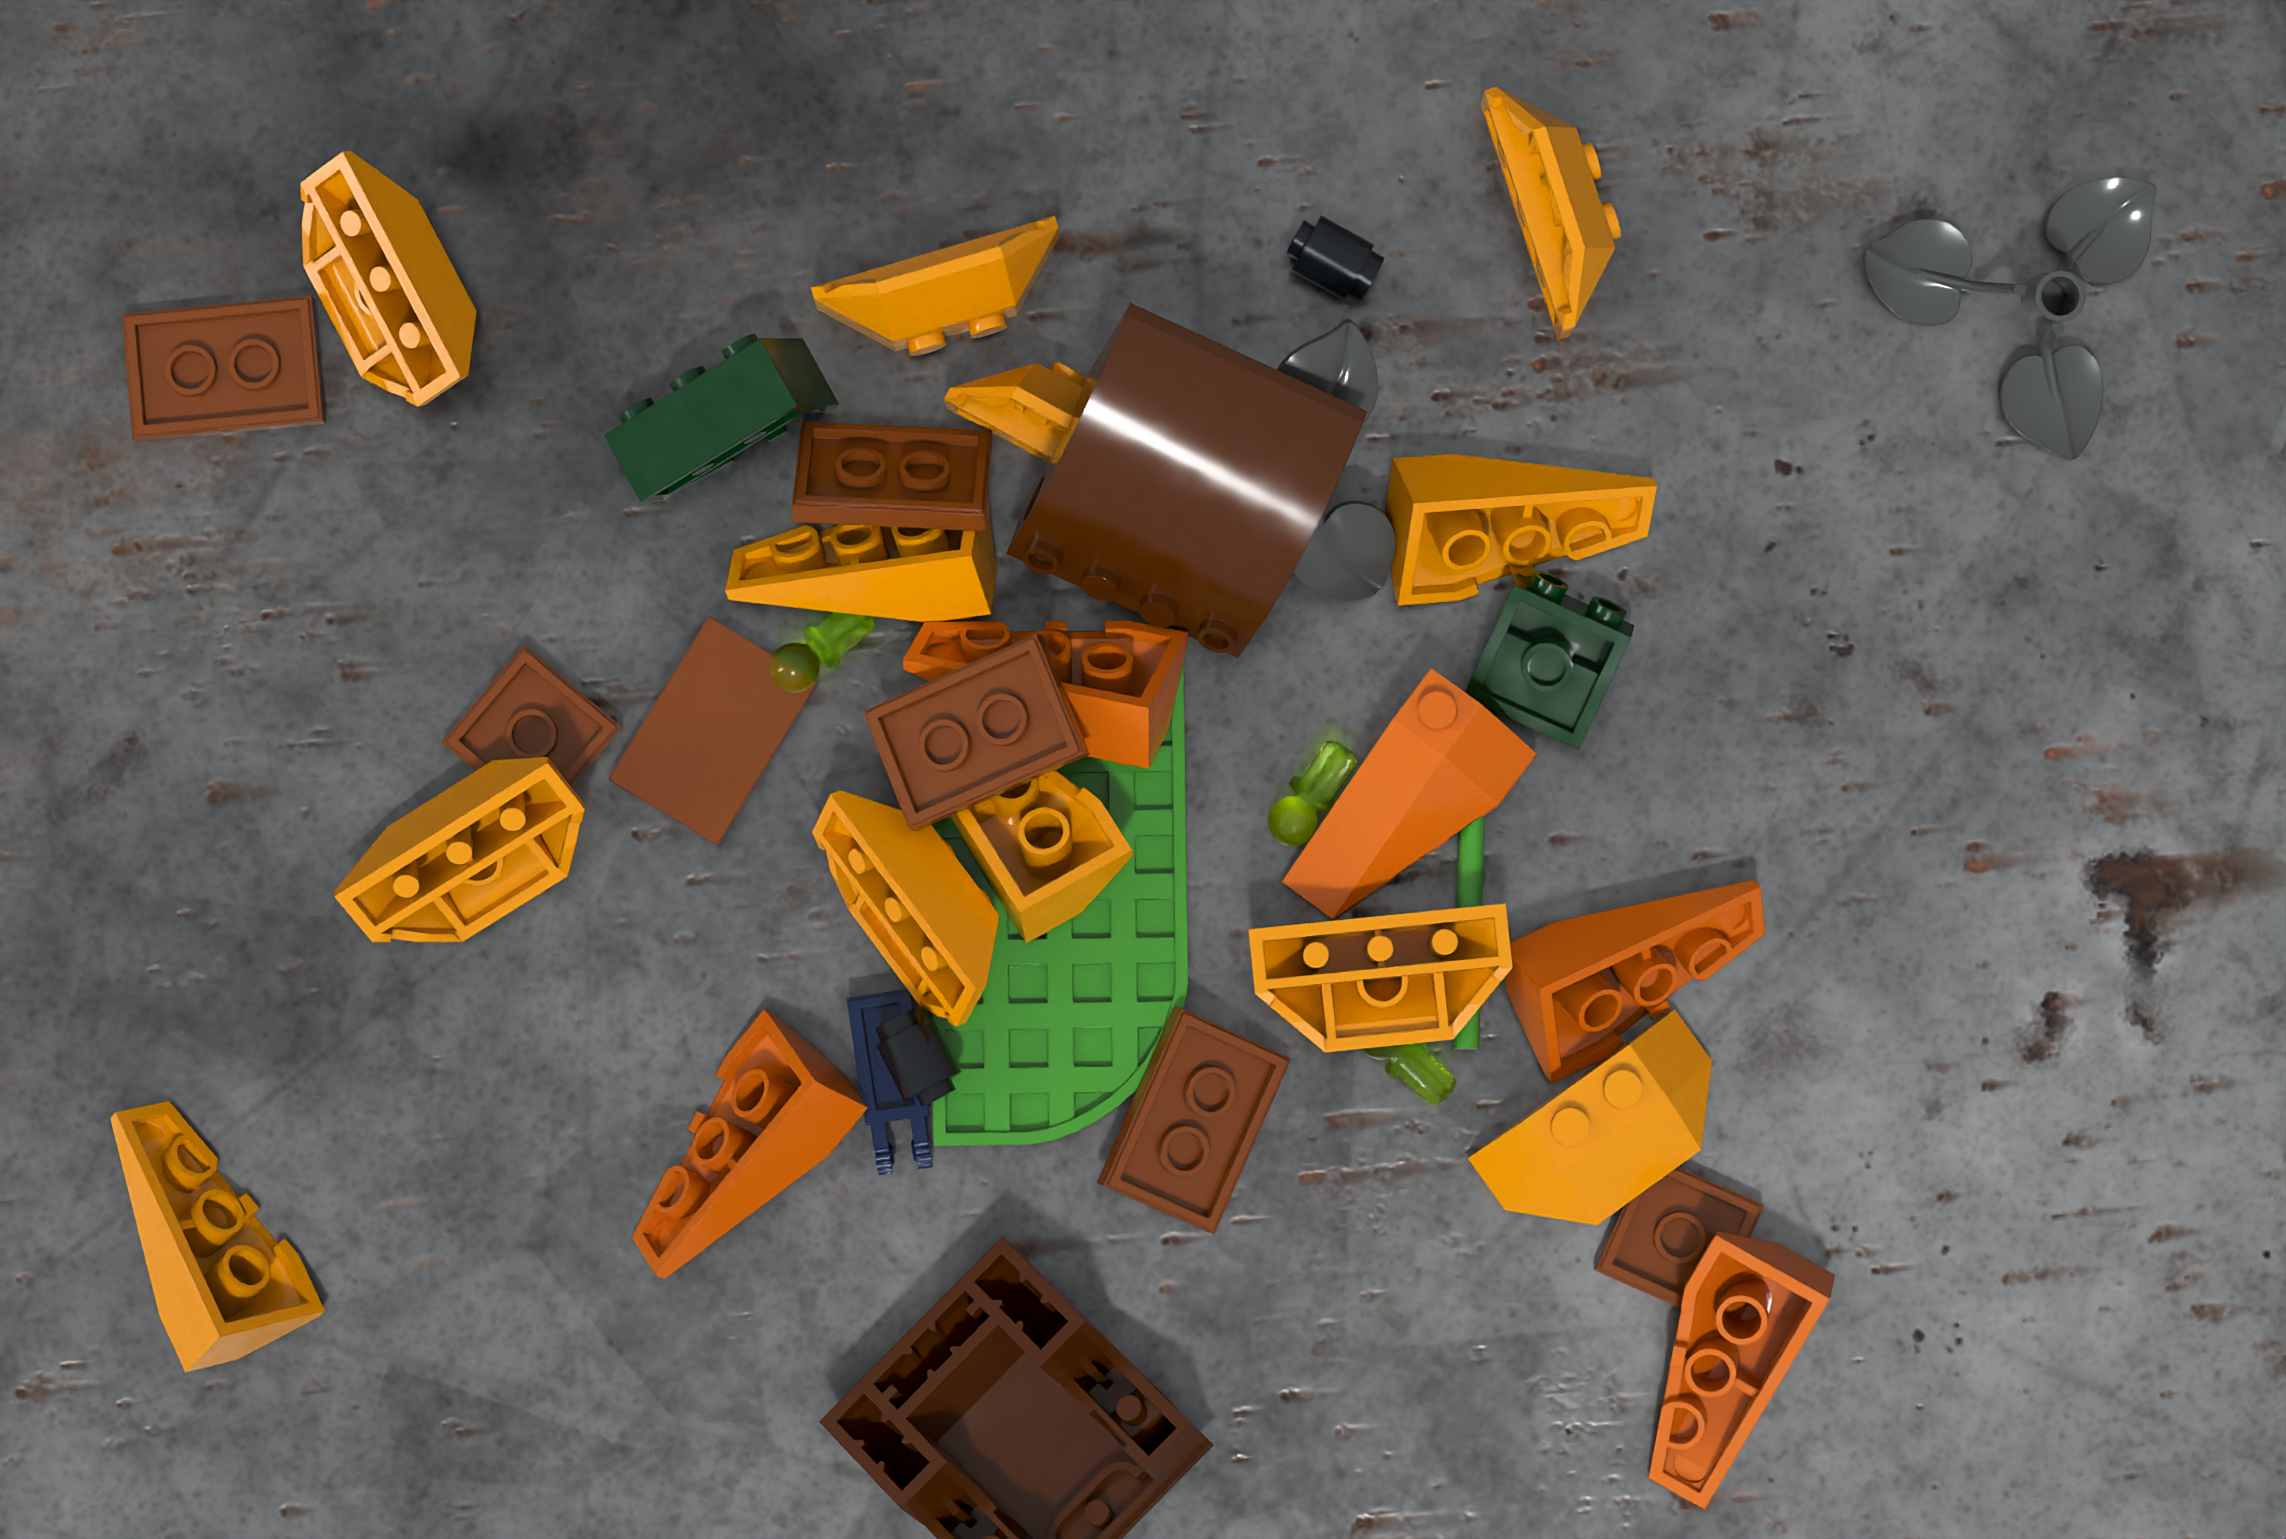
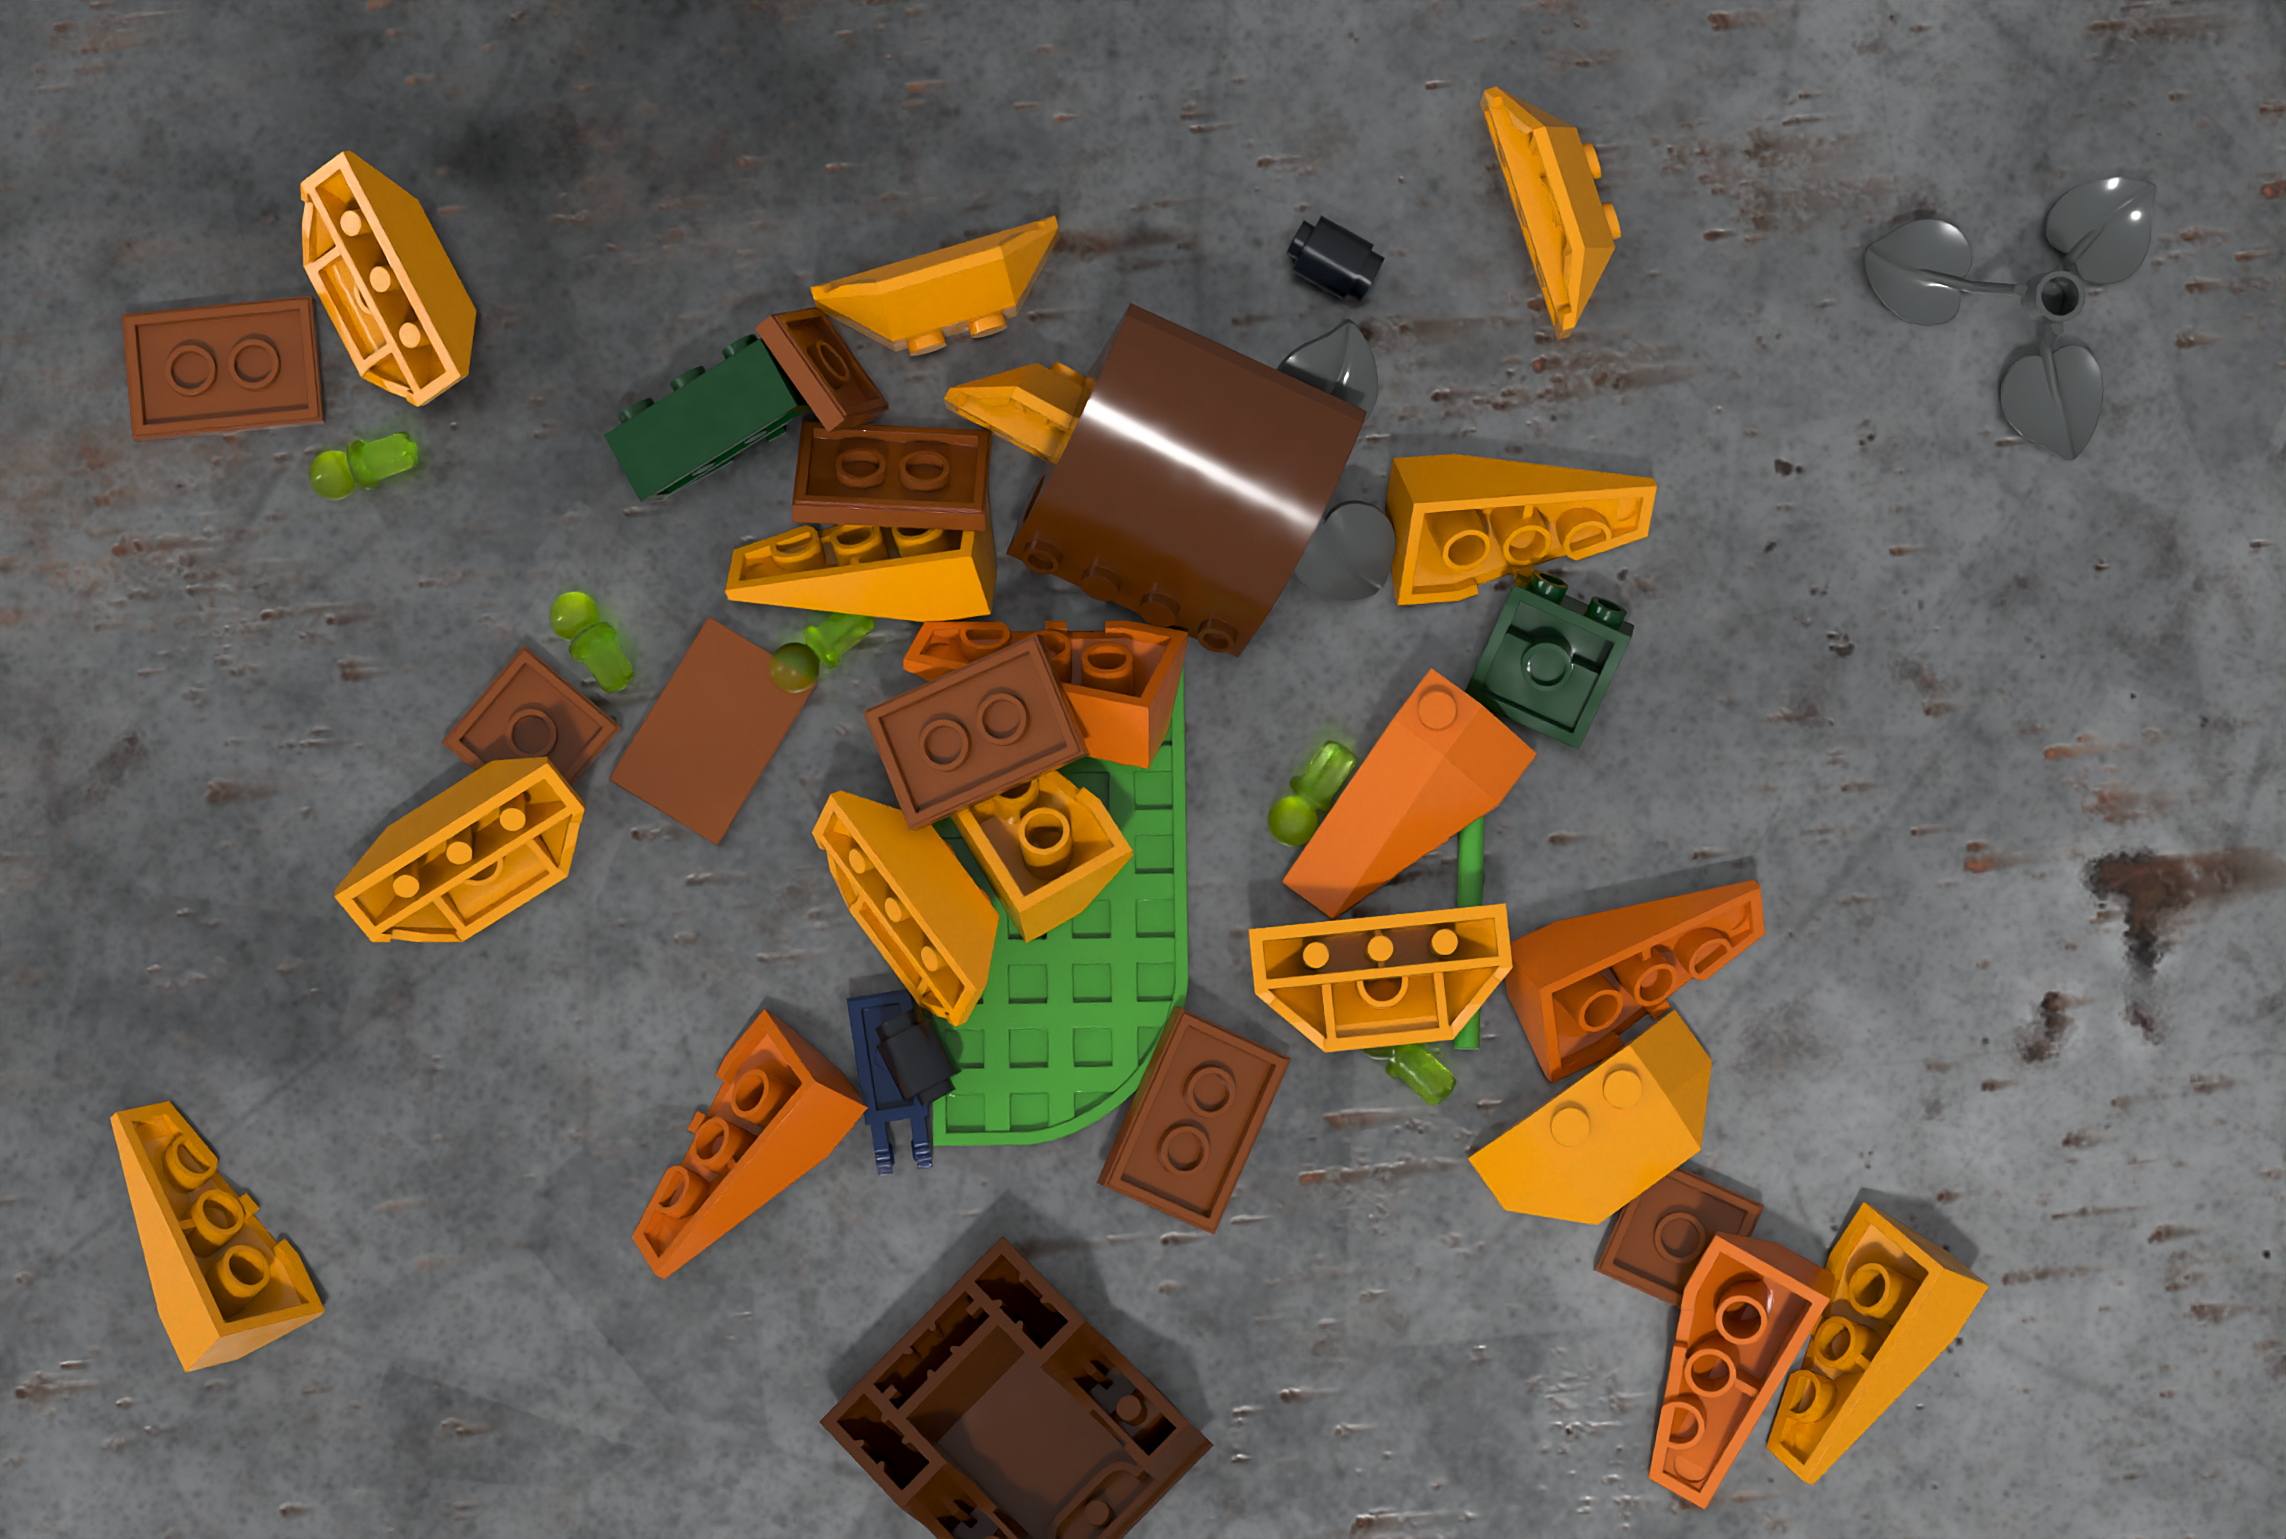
none -> clear neon green axle [308,432,419,501]
none -> clear neon green axle [549,592,635,692]
none -> dark orange tile [755,307,889,433]
none -> light orange wedge [1766,1202,1989,1485]

